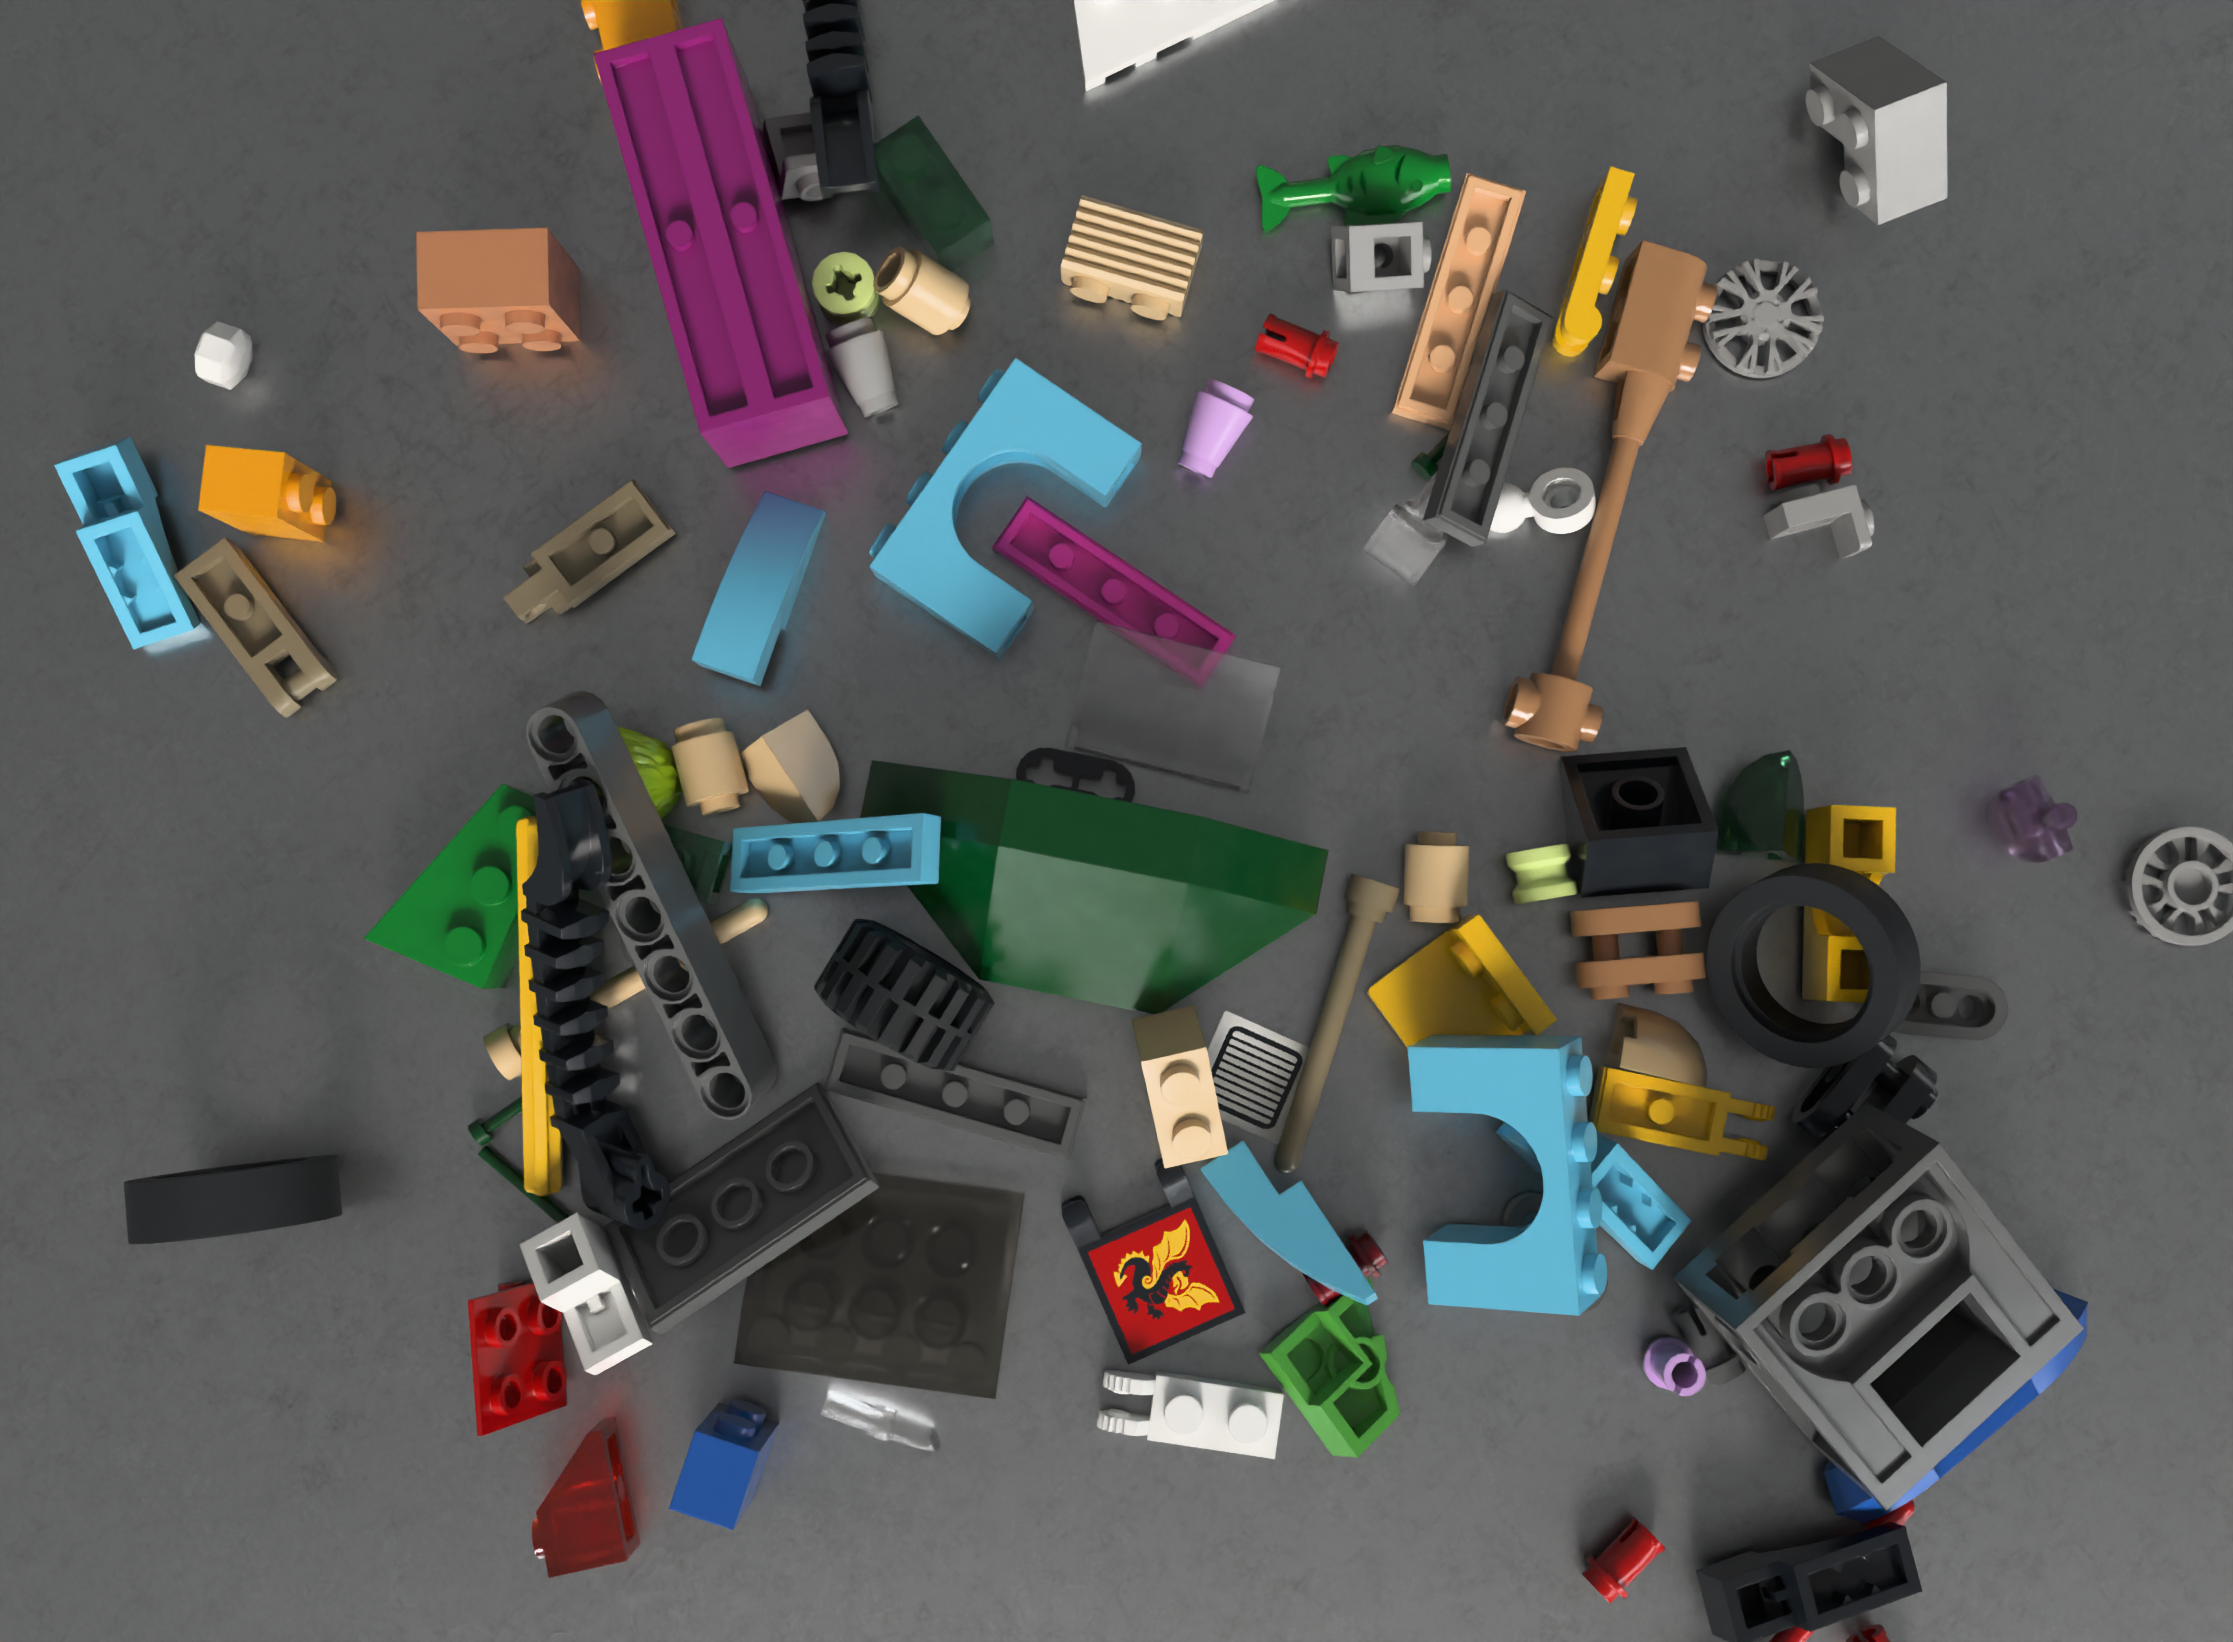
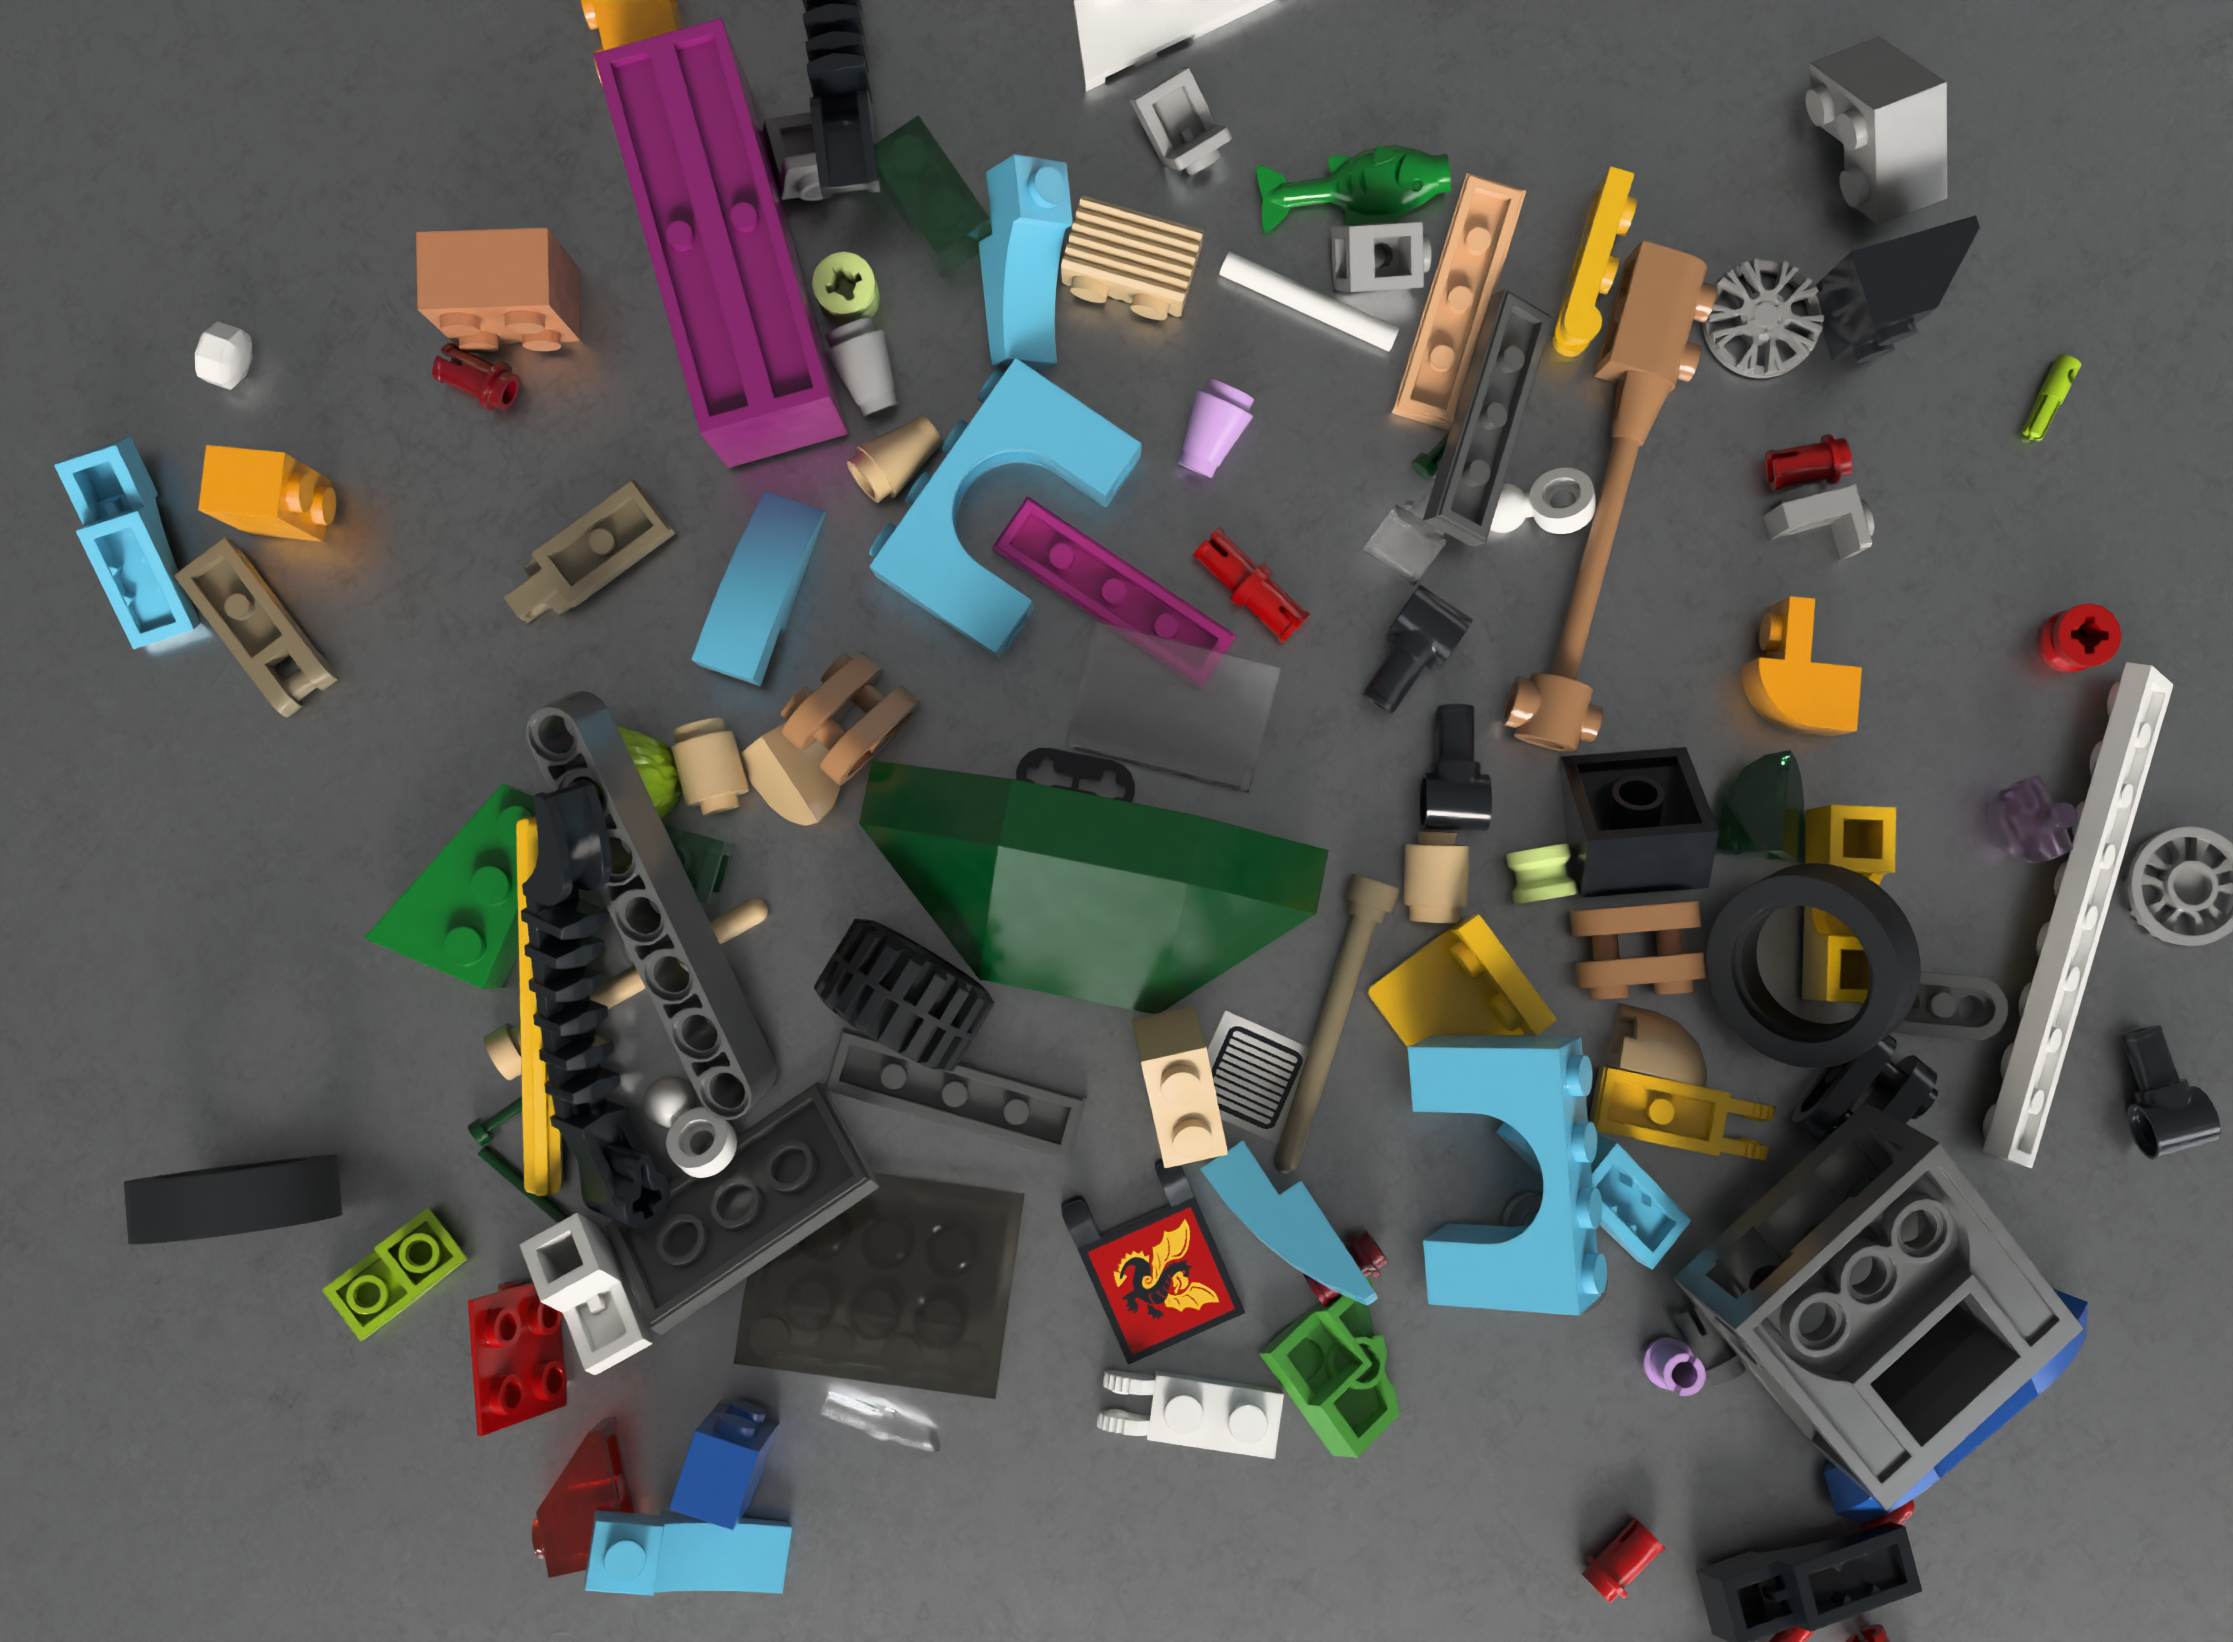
medium azure plate [730,813,941,894] -> none
tan brick [873,247,971,335] -> none
red pin [1255,313,1340,379] -> none
none -> lime slope [322,1207,468,1341]
none -> dark red pin [432,343,520,411]
none -> medium azure slope [584,1510,792,1596]
none -> white plate [643,1077,737,1178]
none -> medium nougat brick [780,652,921,786]
none -> tan cone [847,415,943,503]
none -> medium azure slope [978,154,1073,370]
none -> light grey bracket [1129,67,1232,174]
none -> red pin [1192,527,1311,644]
none -> white bar [1219,251,1400,352]
none -> black pin [1362,584,1473,714]
none -> black pin [1419,704,1492,831]
none -> light orange brick [1741,596,1862,737]
none -> black slope [1814,215,1980,363]
none -> white plate [1982,662,2174,1168]
none -> lime pin [2021,354,2082,441]
none -> red wheel [2036,603,2122,673]
none -> black pin [2120,1025,2221,1160]

